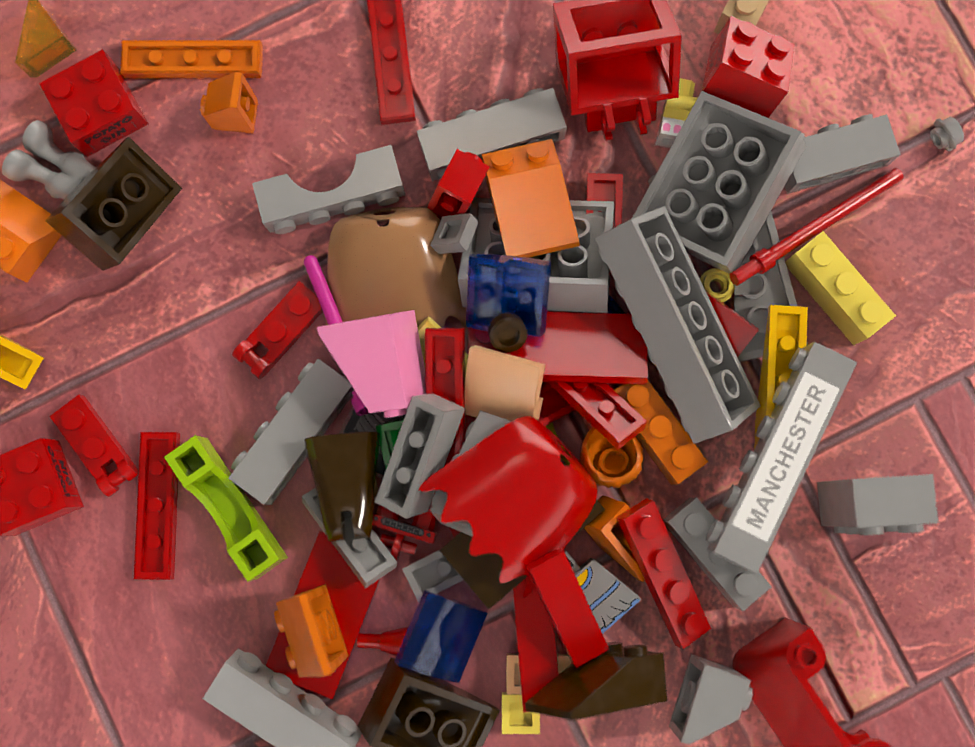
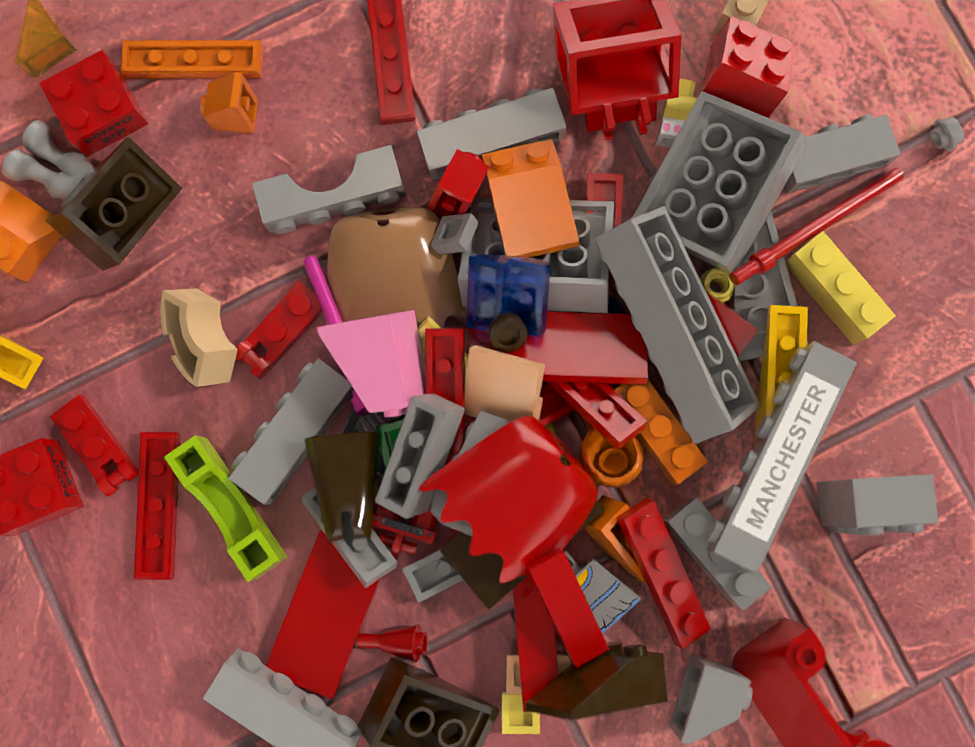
orange slope [274,584,349,677] -> none
clear blue slope [395,590,488,683] -> none
none -> tan brick [161,288,238,387]

